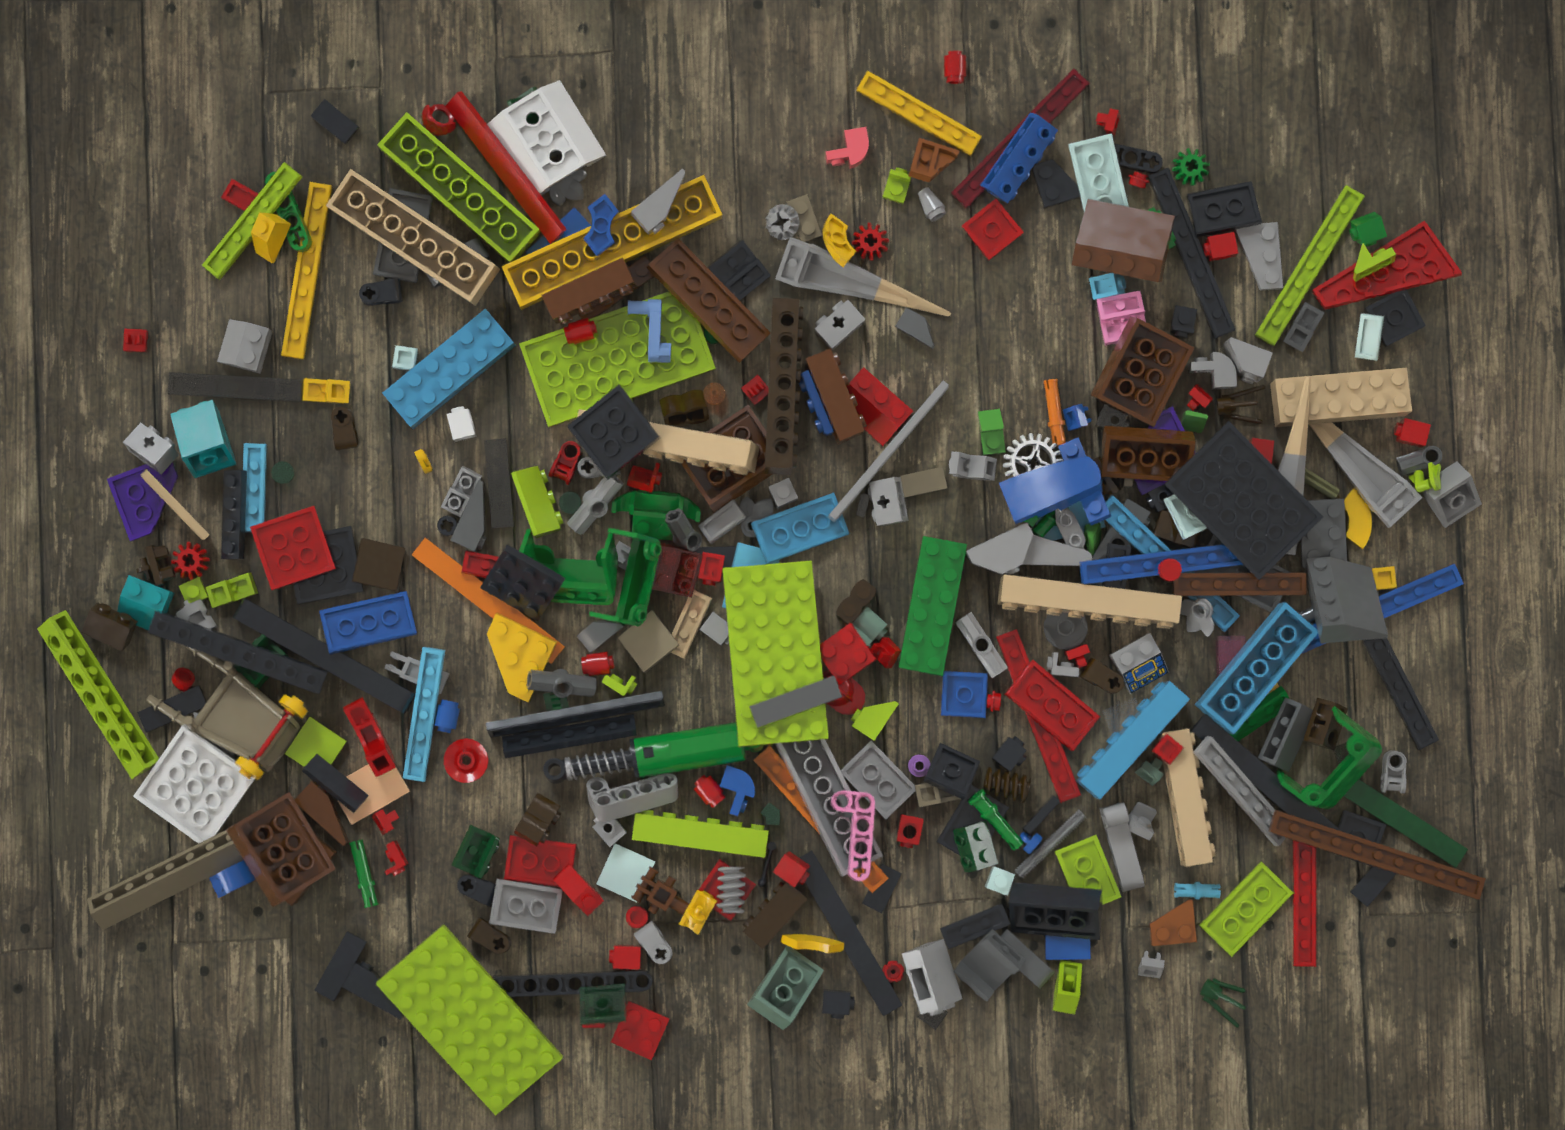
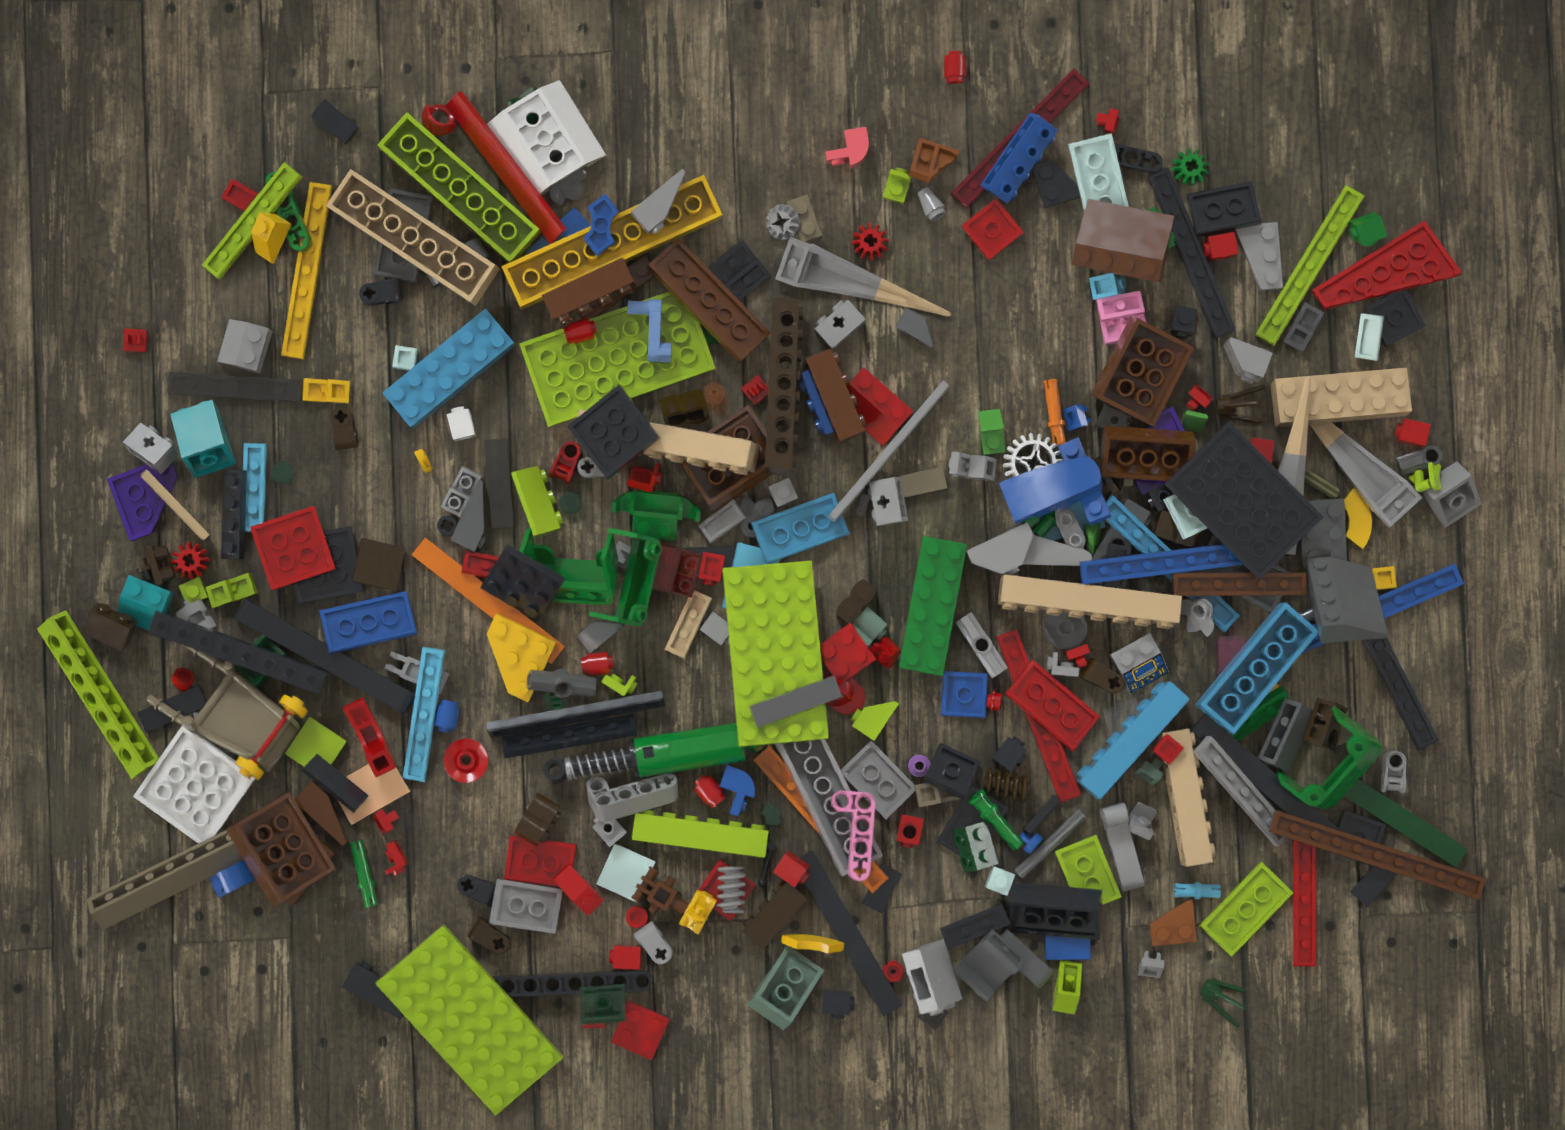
black tile [314,931,367,1001] -> none
dark green bracket [452,824,500,879] -> none
light grey piece [567,475,624,535] -> none
dark tan tile [618,610,680,673] -> none
dark grey piece [665,508,702,551] -> none
yellow tile [823,214,856,268] -> none
yellow tile [856,71,982,156] -> none
red plate [1128,171,1150,189] -> none
red tile [1158,558,1182,581] -> none
light grey brick [1188,352,1237,390] -> none
lime slope [1353,243,1396,282] -> none

